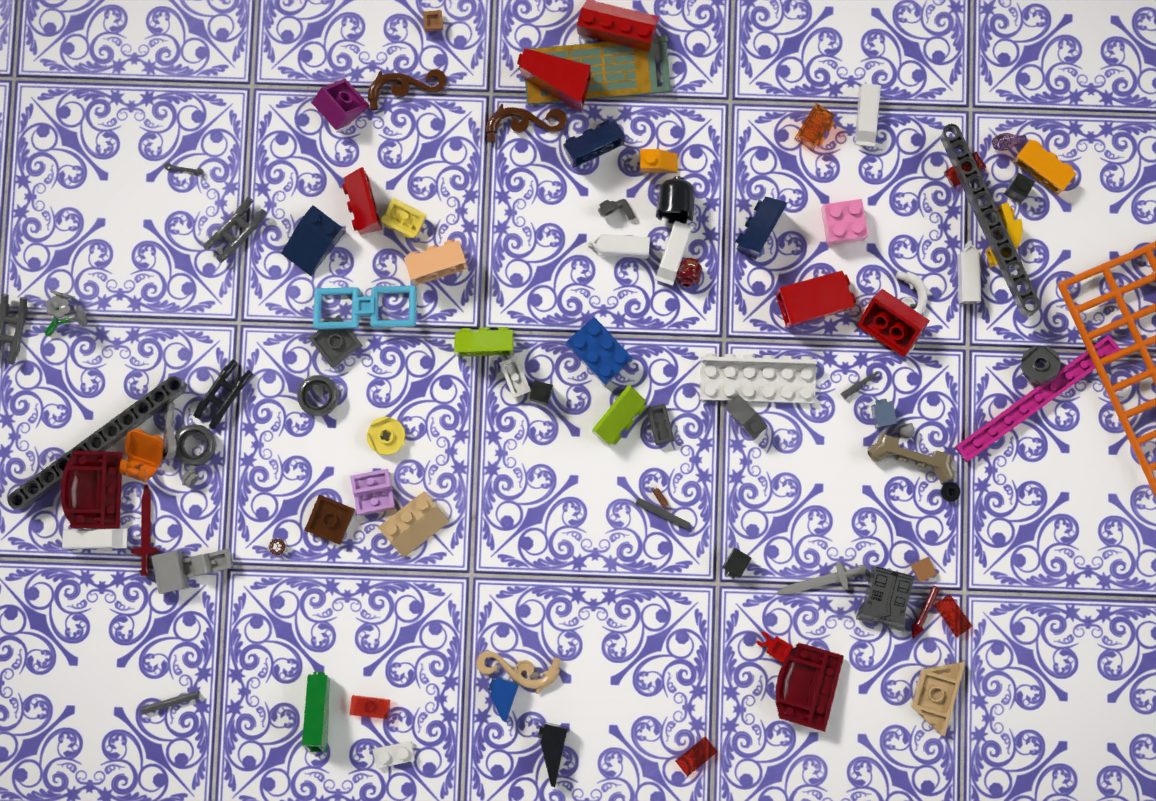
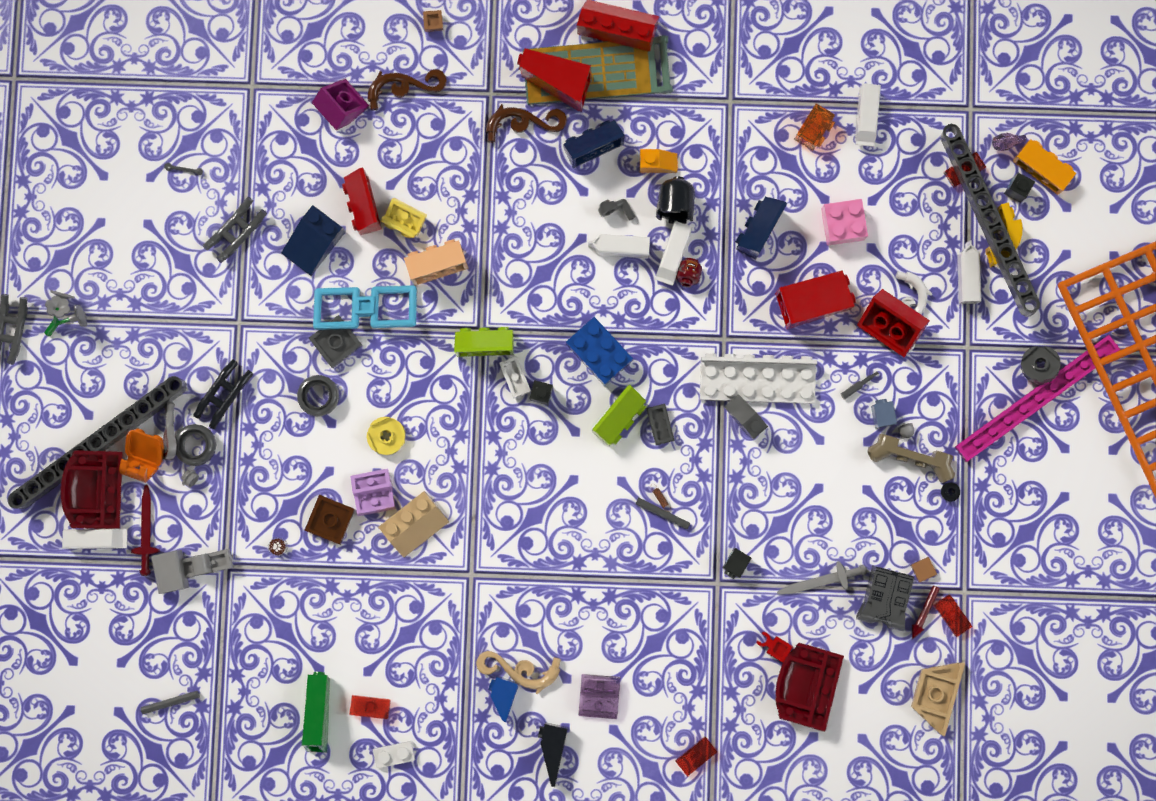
none -> clear purple slope [578,674,620,719]

